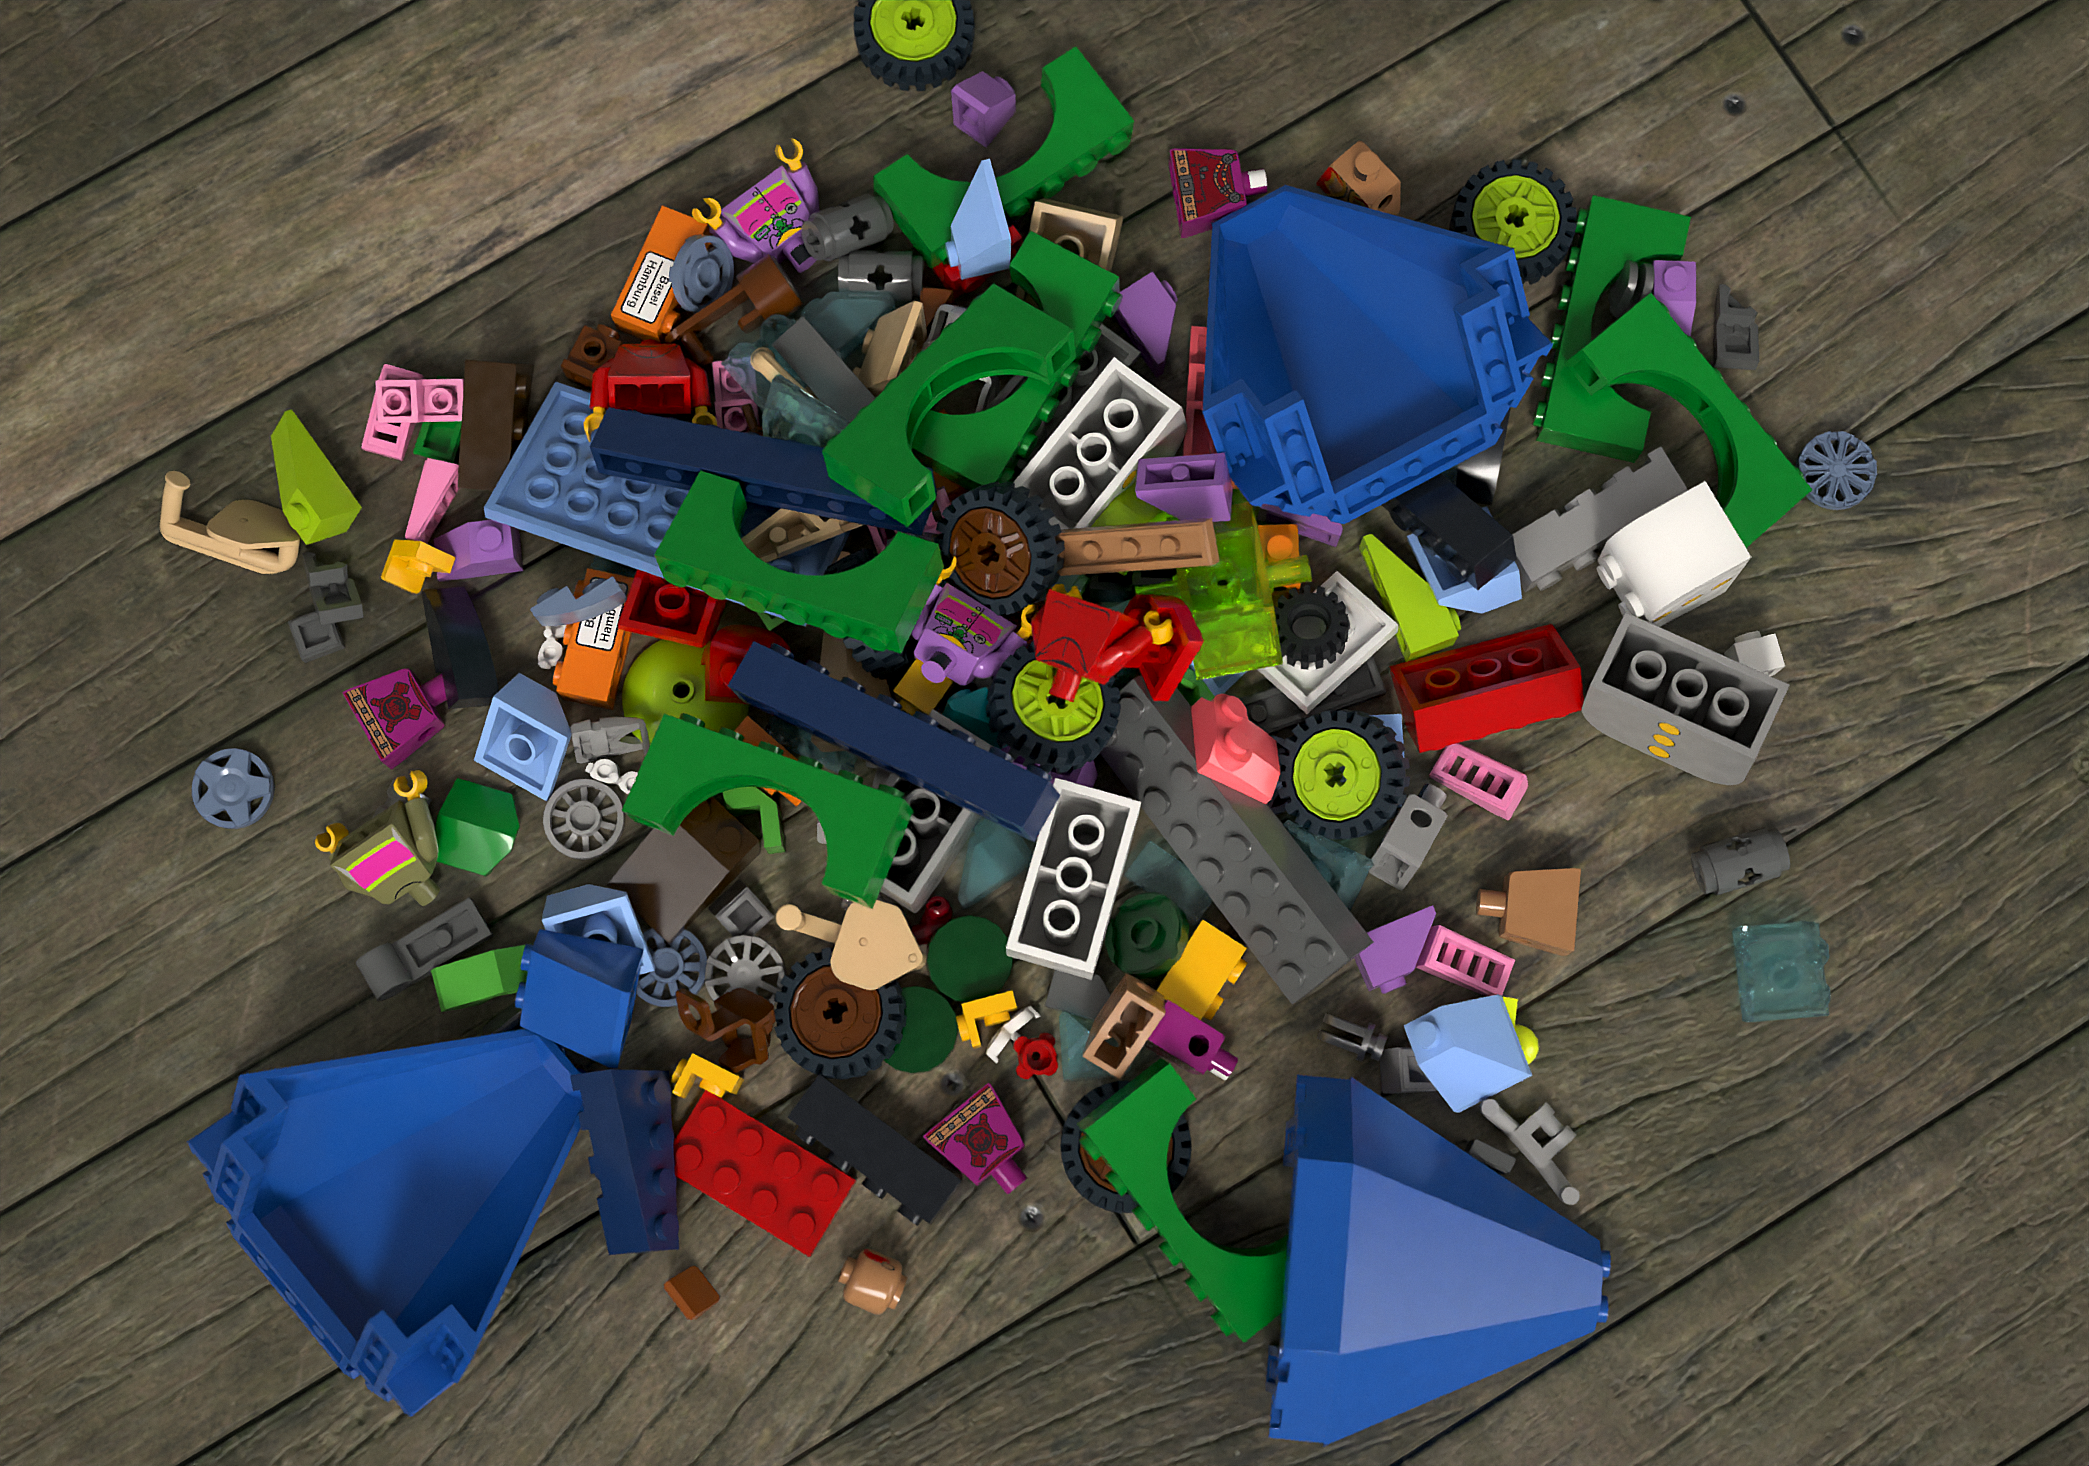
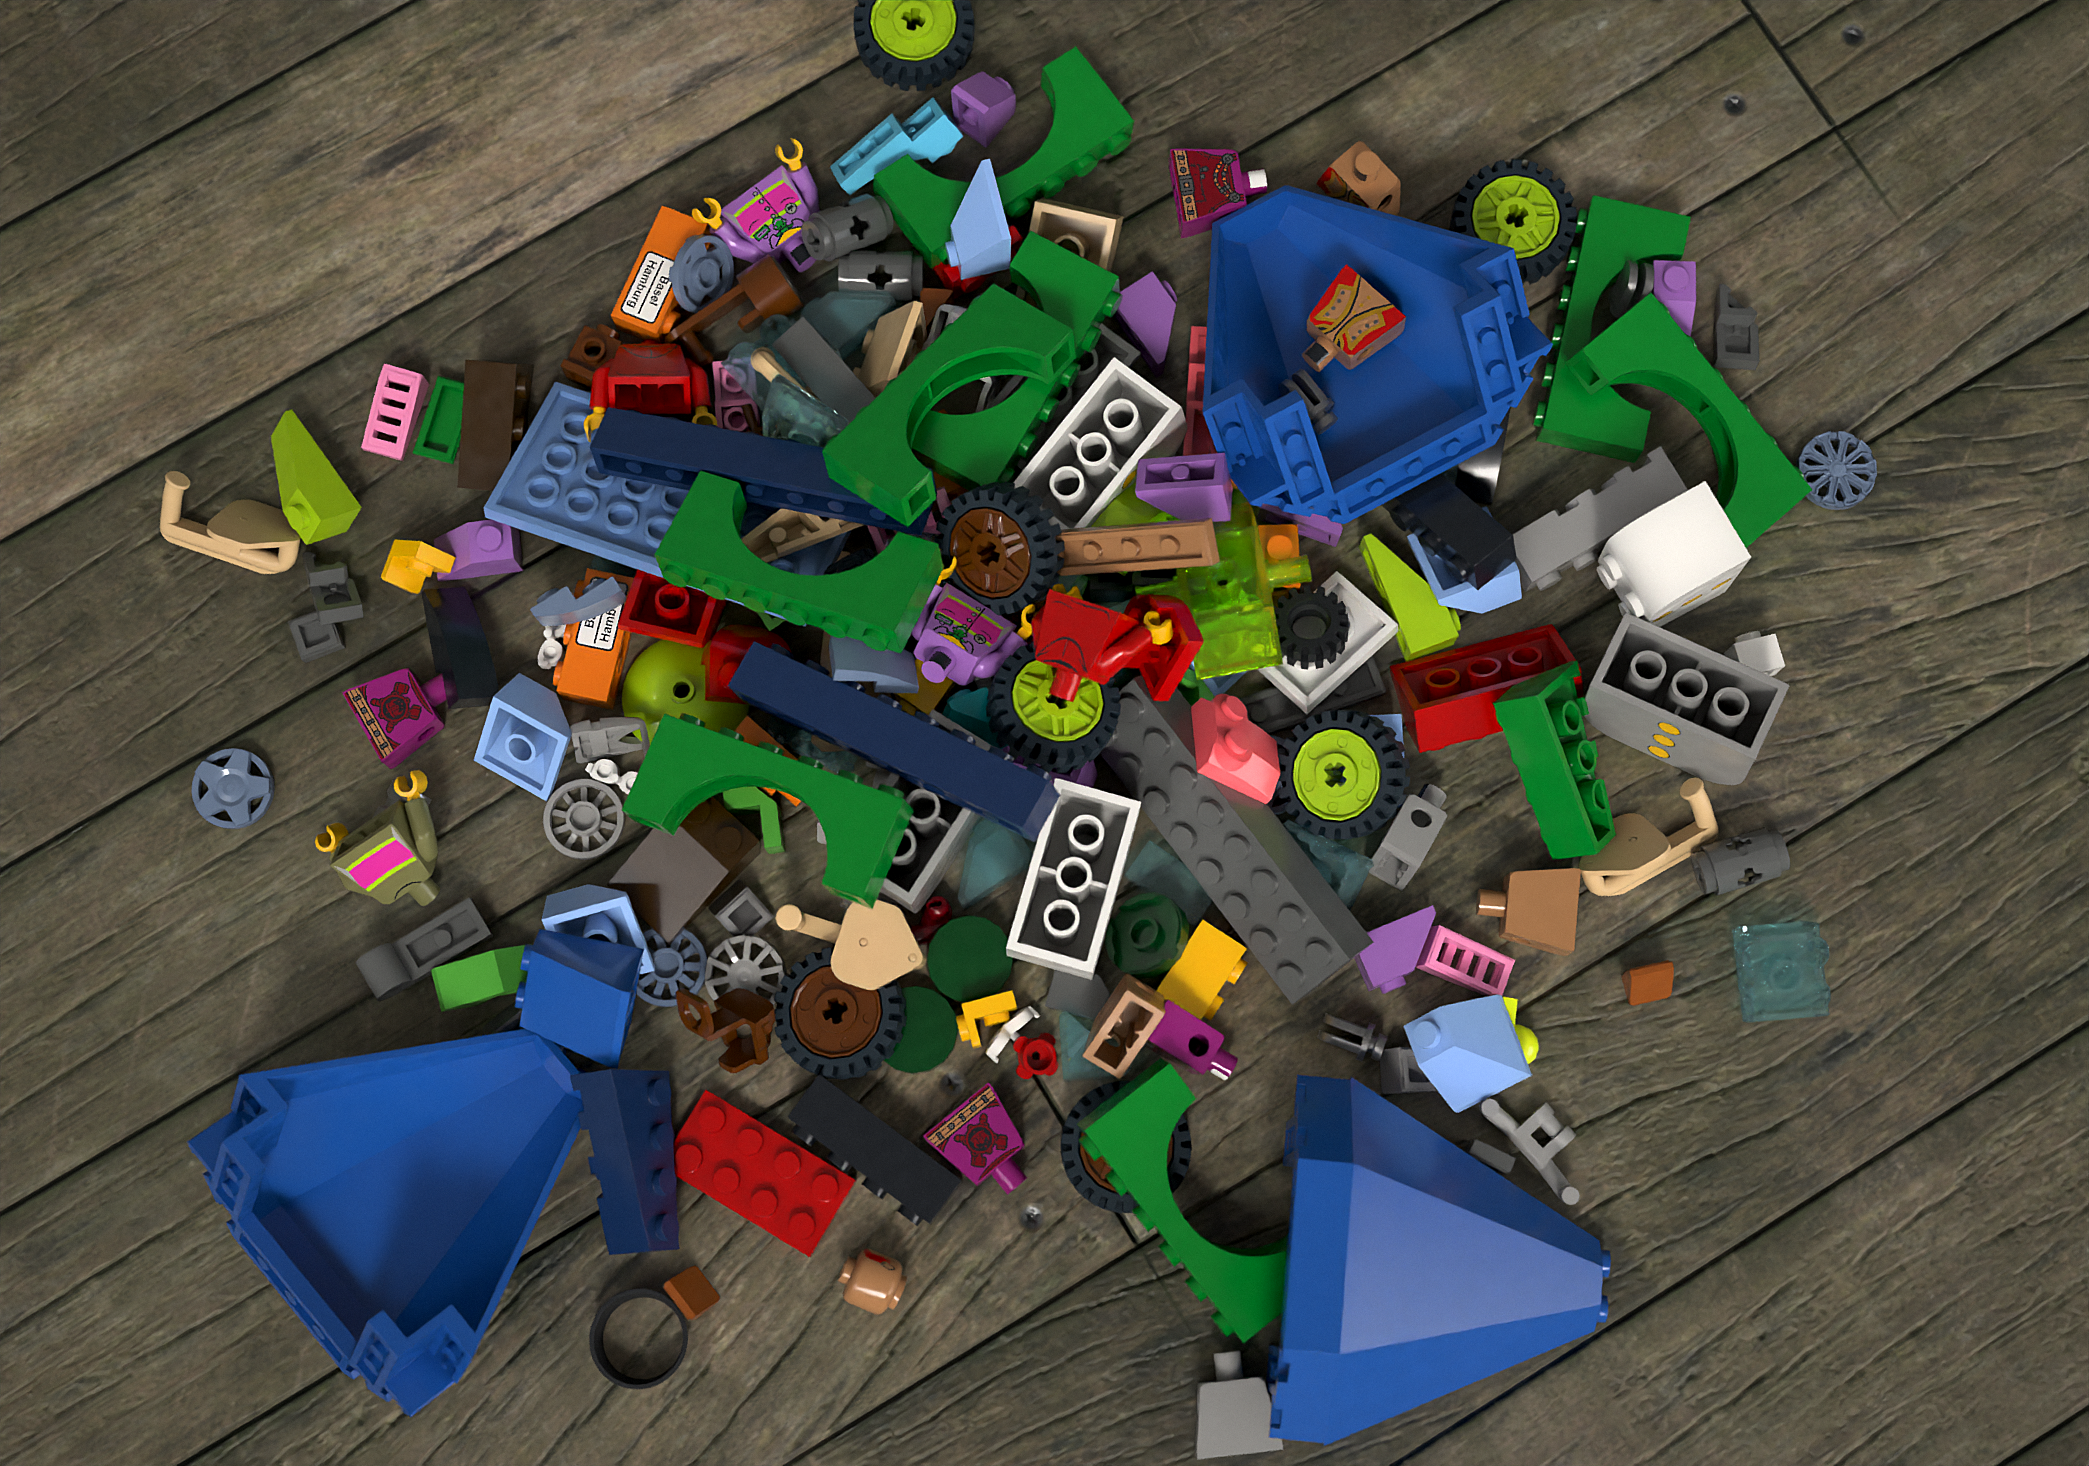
bright pink slope [375,378,464,423] -> none
bright pink slope [405,458,460,544] -> none
green slope [435,778,520,876] -> none
yellow bracket [671,1053,744,1098] -> none
bright pink slope [1429,743,1528,821] -> none
none -> black tyre [589,1288,688,1389]
none -> sand blue slope [828,636,919,693]
none -> medium azure slope [830,97,964,195]
none -> light grey torso [1195,1351,1283,1459]
none -> flat silver arm [1279,369,1338,435]
none -> torso [1302,264,1406,372]
none -> green wedge [1493,660,1616,860]
none -> tan piece [1579,778,1719,896]
none -> dark orange slope [1621,960,1674,1006]

